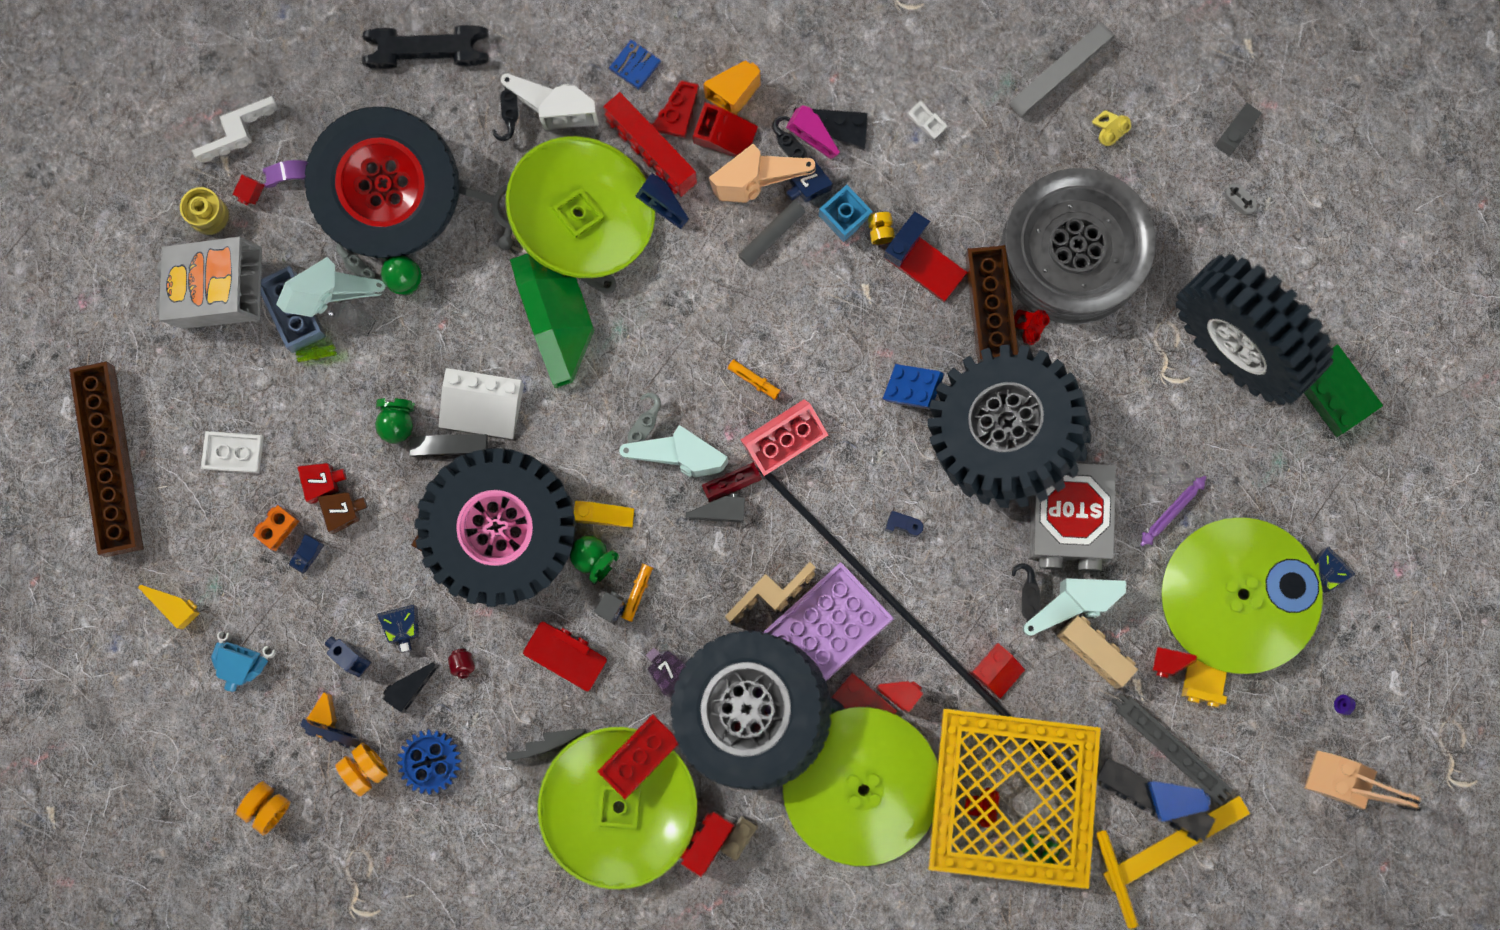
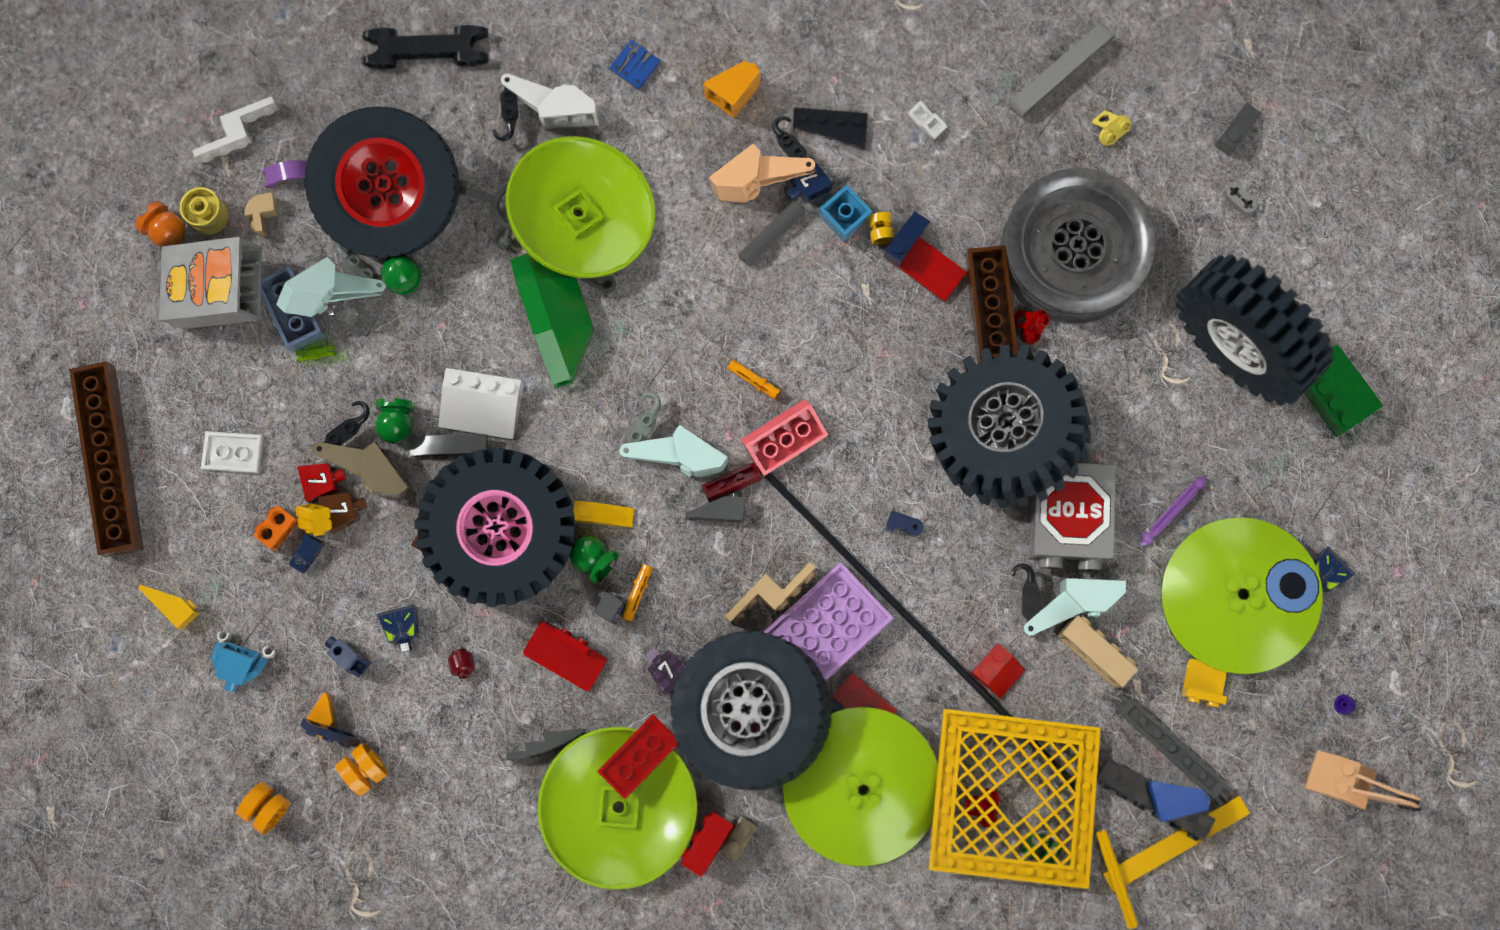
red brick [232,174,265,206] -> none
black slope [382,662,439,713] -> none
blue gear [397,730,462,794] -> none
red brick [603,92,697,197] -> none
dark blue slope [635,173,689,229] -> none
red wing [651,81,699,138] -> none
red slope [693,102,758,157] -> none
dark pink slope [786,105,839,159] -> none
red slope [875,681,924,713] -> none
blue plate [883,364,944,409] -> none
red slope [1153,647,1197,678] -> none
none -> orange tile [135,201,185,248]
none -> tan brick [245,192,279,237]
none -> yellow brick [295,503,332,536]
none -> dark tan slope [312,401,415,500]

